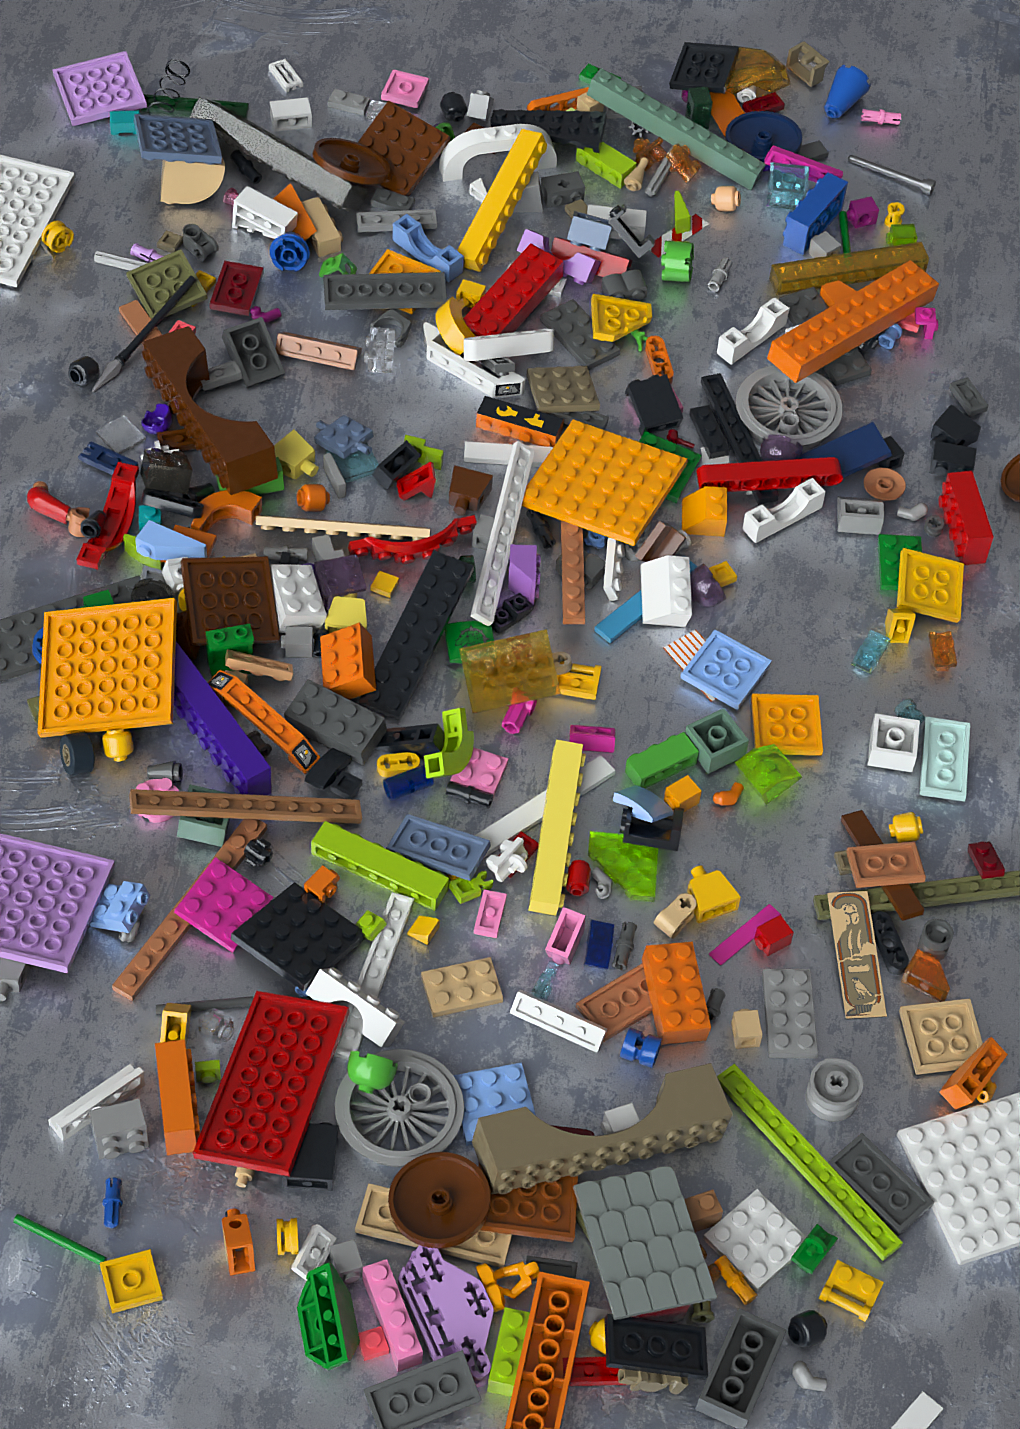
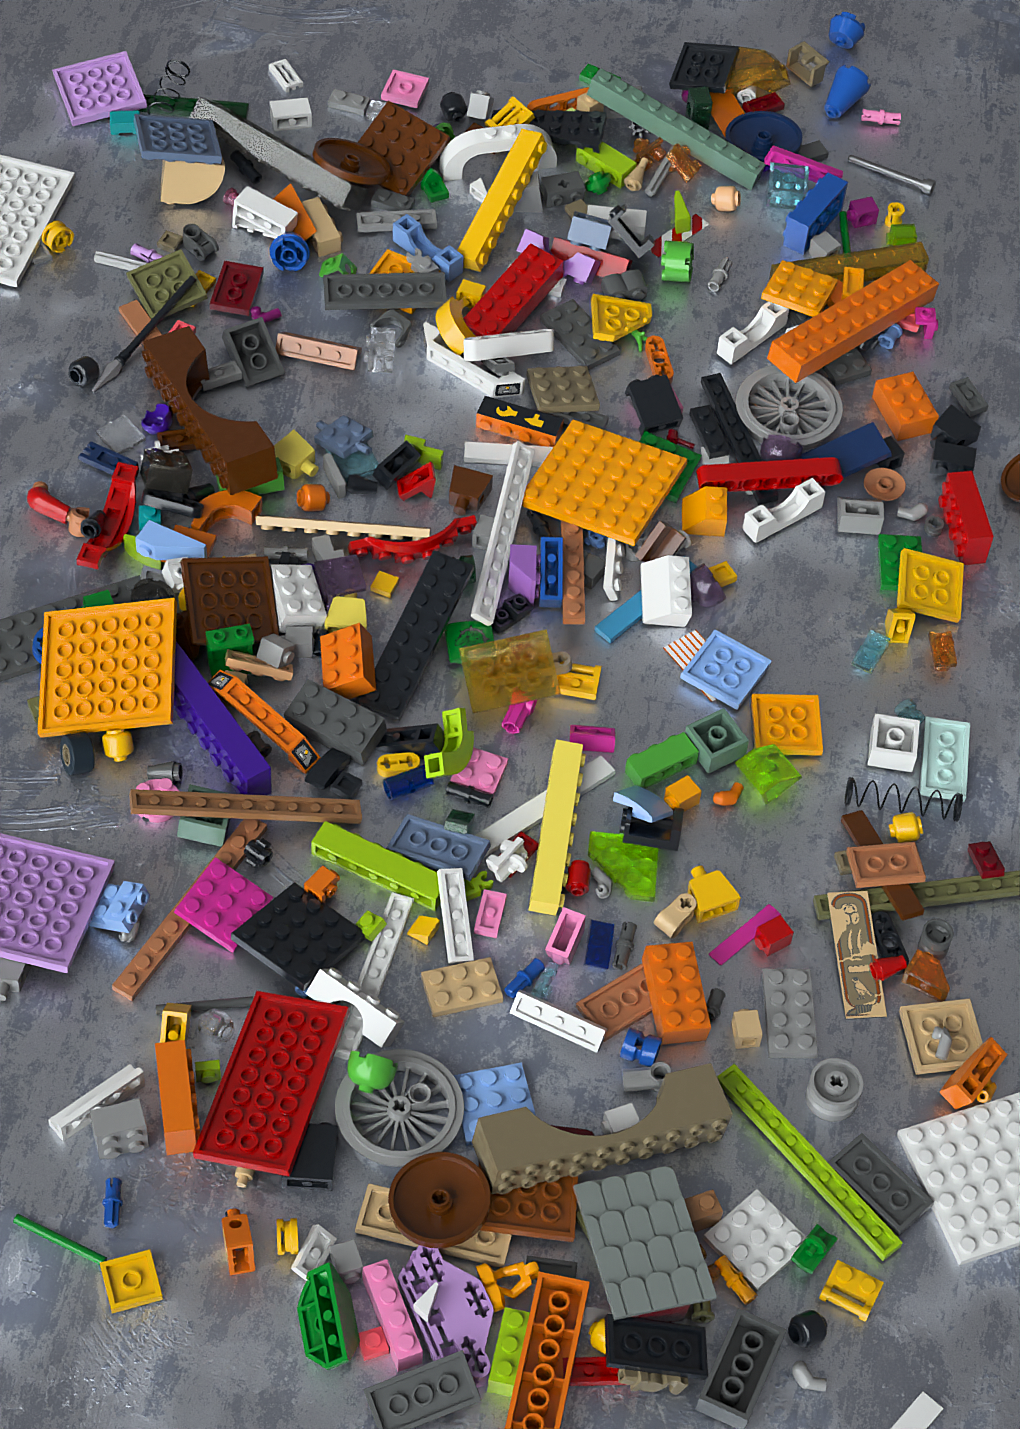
none -> light grey brick [256,634,296,669]
none -> black cone [346,473,378,494]
none -> light grey plate [406,248,439,273]
none -> white piece [413,1282,438,1323]
none -> green tile [420,168,449,203]
none -> white plate [437,868,474,964]
none -> tile [444,809,475,834]
none -> yellow plate [484,96,535,128]
none -> blue axle [504,958,545,998]
none -> blue brick [539,537,563,608]
none -> green plate [584,171,612,195]
none -> light grey piece [622,1062,672,1092]
none -> light orange plate [761,260,838,317]
none -> blue cone [829,12,865,49]
none -> light orange tile [842,267,864,300]
none -> black piece [844,777,963,822]
none -> red cone [869,955,907,981]
none -> orange brick [872,372,939,441]
none -> light grey arm [932,1026,952,1060]

